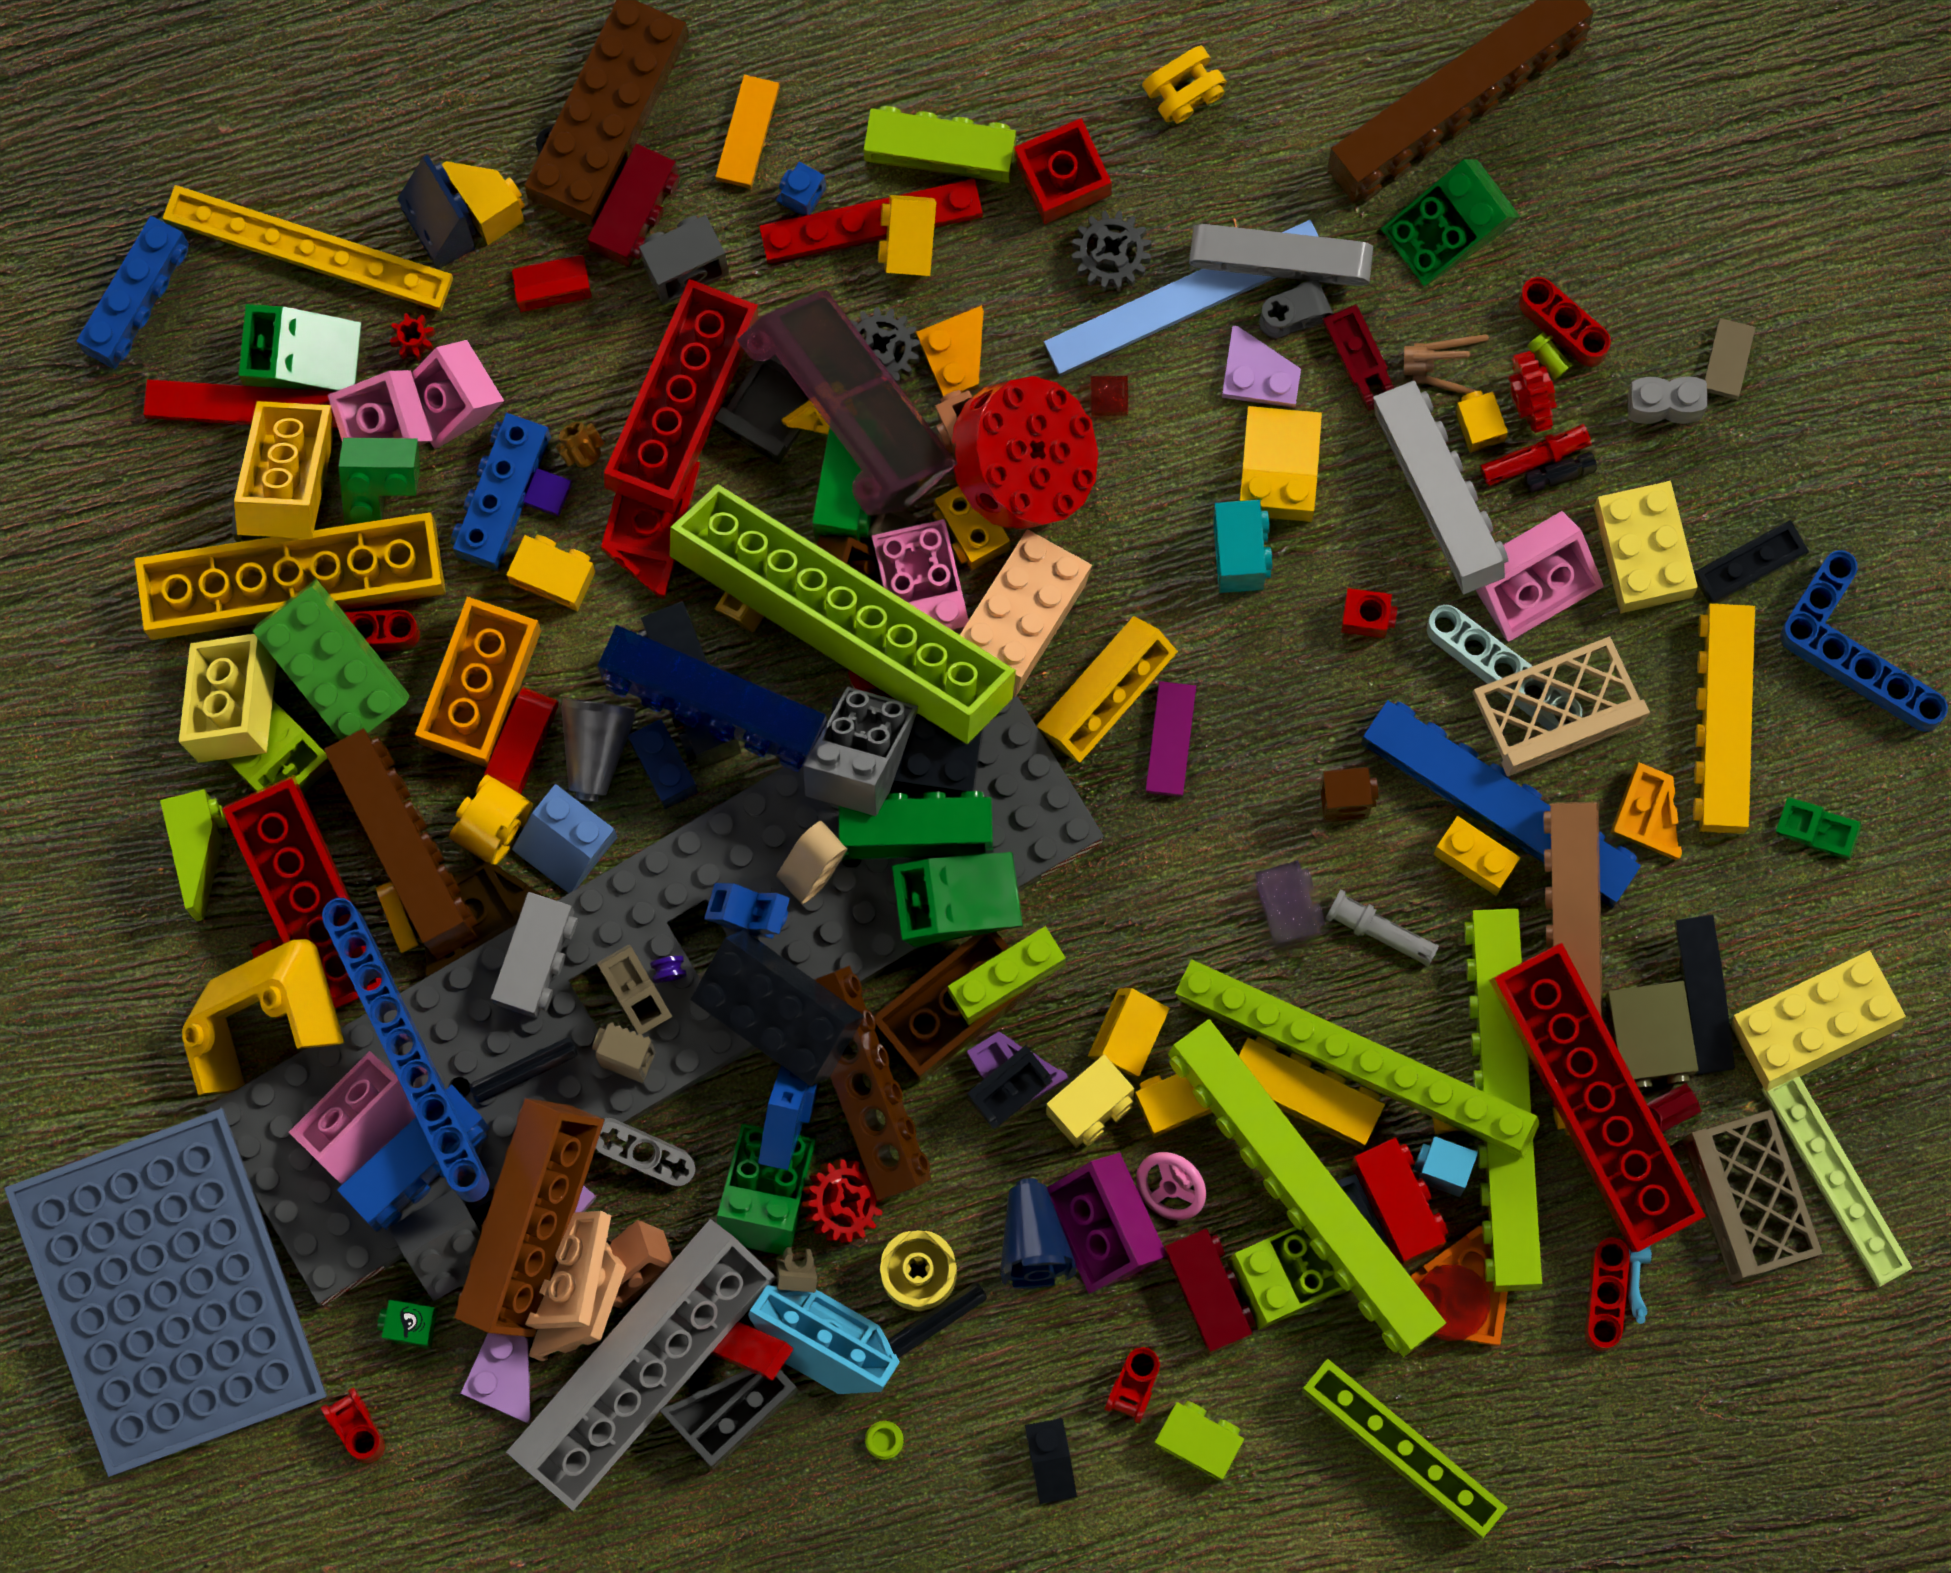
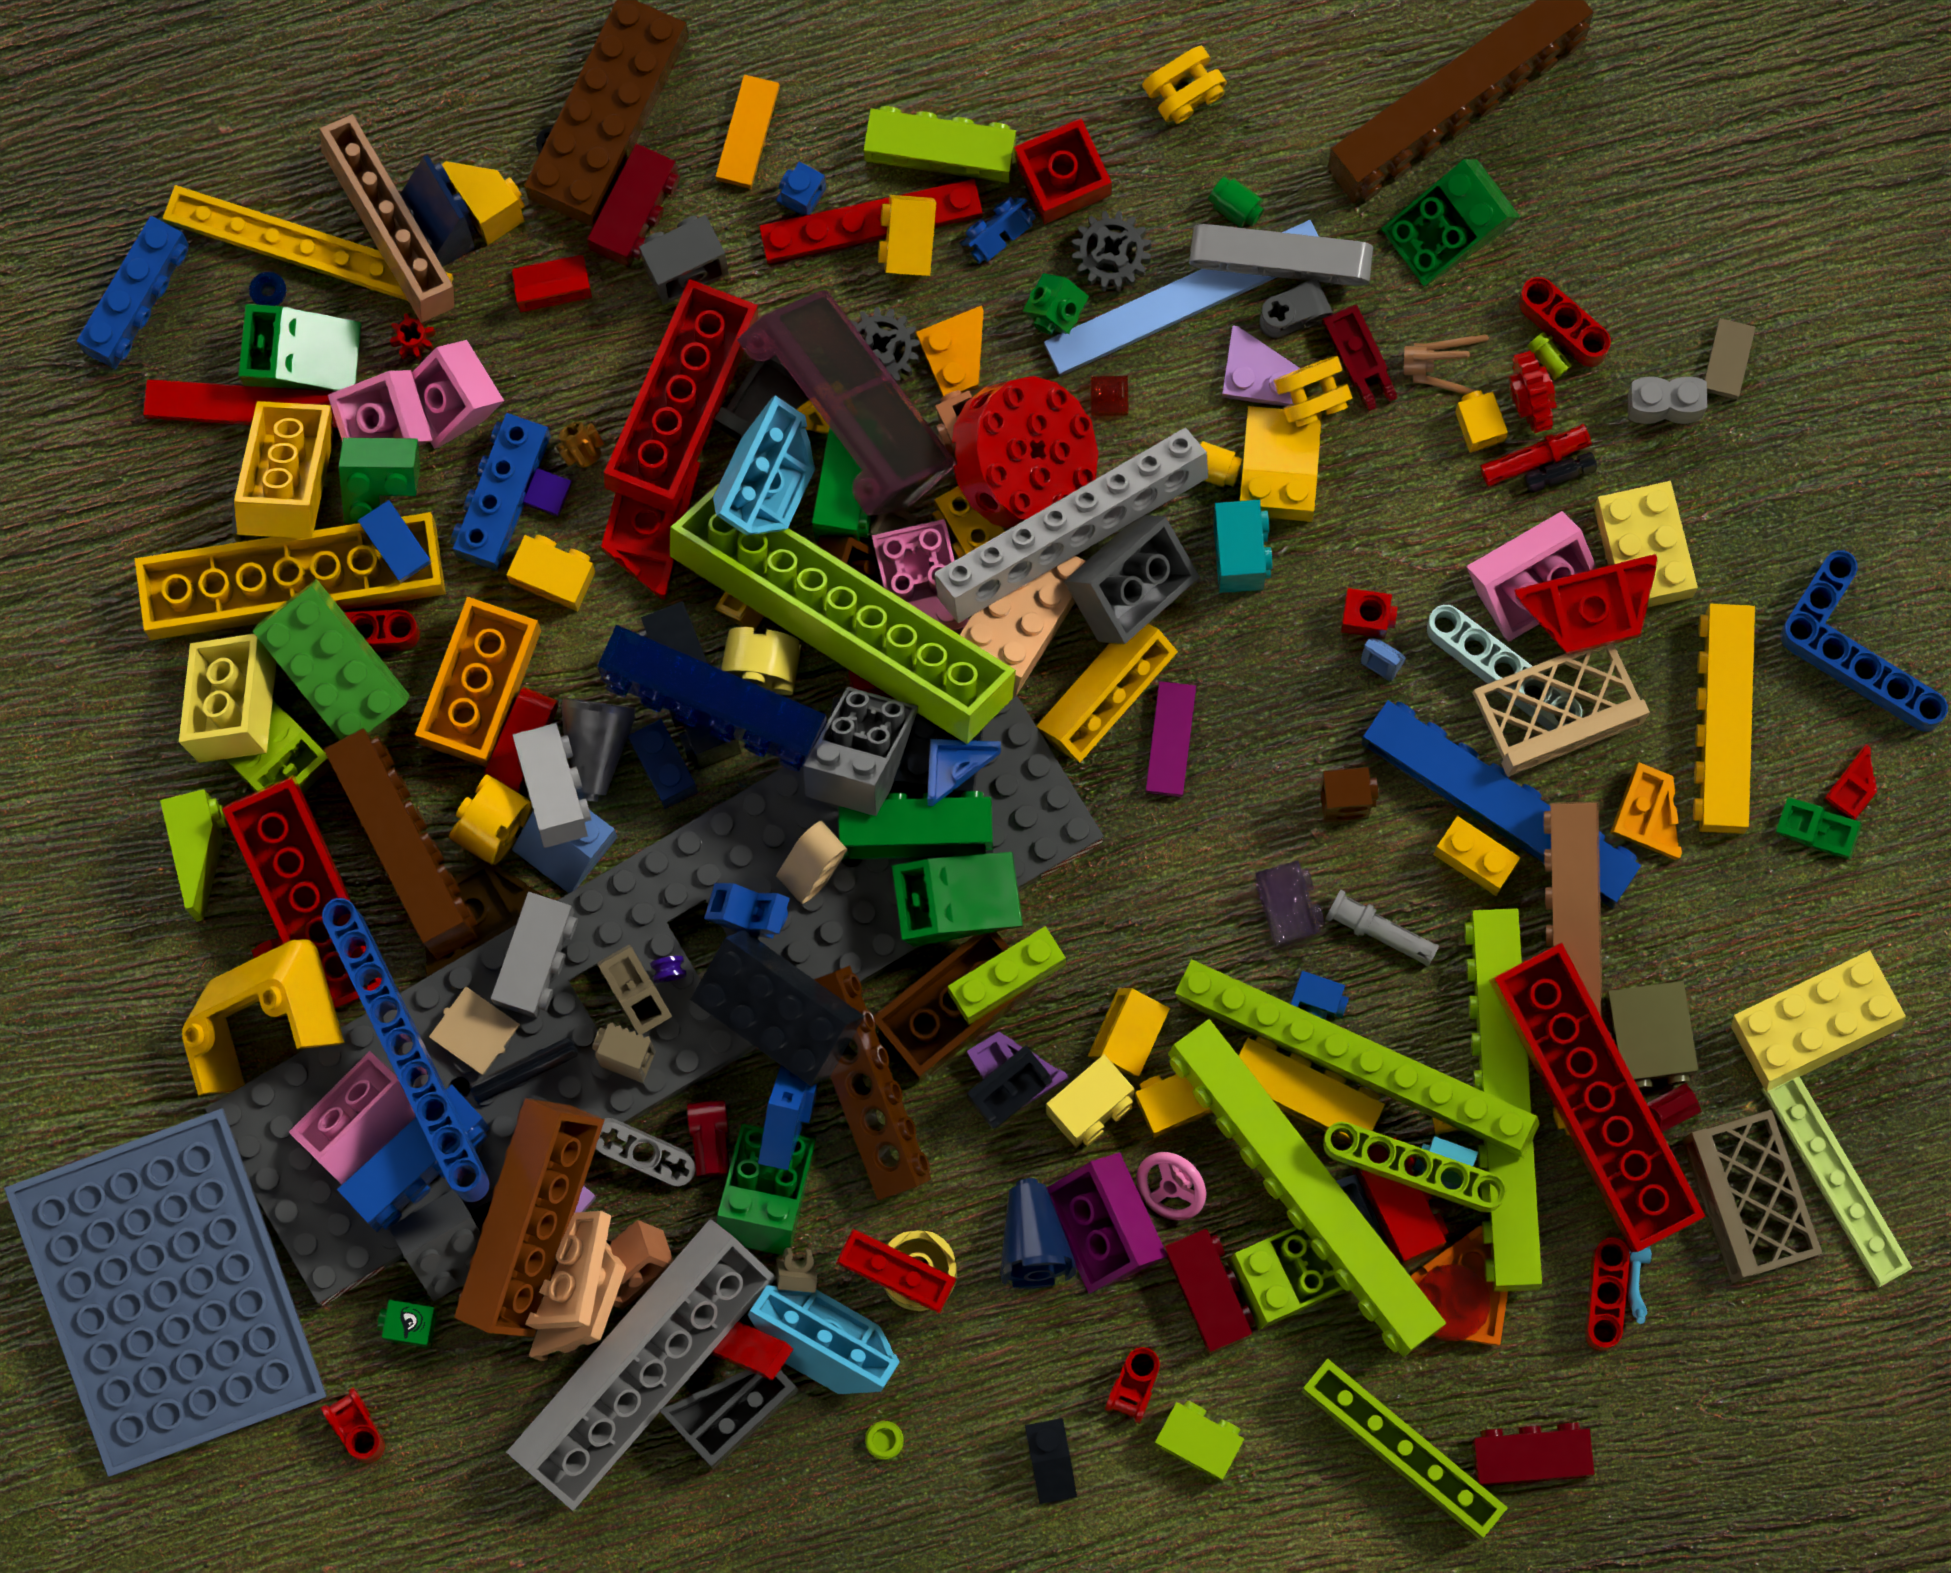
yellow beam [375,882,419,953] -> none
lavender wing [461,1333,531,1424] -> none
red gear [801,1159,884,1243] -> none
black axle [888,1282,987,1358] -> none
light grey brick [1373,380,1508,595] -> none
black slope [1674,914,1735,1075] -> none
black tile [1694,520,1809,604] -> none
none -> clear blue plate [249,272,287,306]
none -> medium nougat brick [320,114,454,323]
none -> blue tile [358,500,432,583]
none -> tan piece [429,987,520,1076]
none -> light grey brick [513,723,592,848]
none -> dark red piece [687,1100,730,1178]
none -> medium azure wedge [713,395,815,536]
none -> light yellow brick [720,627,801,698]
none -> red tile [836,1229,957,1314]
none -> blue tile [927,739,1001,806]
none -> light grey brick [934,427,1208,623]
none -> blue hinge [960,197,1036,264]
none -> green brick [1023,273,1089,335]
none -> dark grey brick [1064,515,1200,644]
none -> yellow brick [1200,441,1243,488]
none -> green brick [1208,176,1264,228]
none -> yellow brick [1273,356,1352,427]
none -> blue brick [1291,971,1349,1020]
none -> lime beam [1323,1121,1507,1213]
none -> medium blue slope [1361,638,1406,681]
none -> dark red brick [1472,1422,1595,1487]
none -> red wing [1515,554,1658,655]
none -> red tile [1823,744,1877,820]

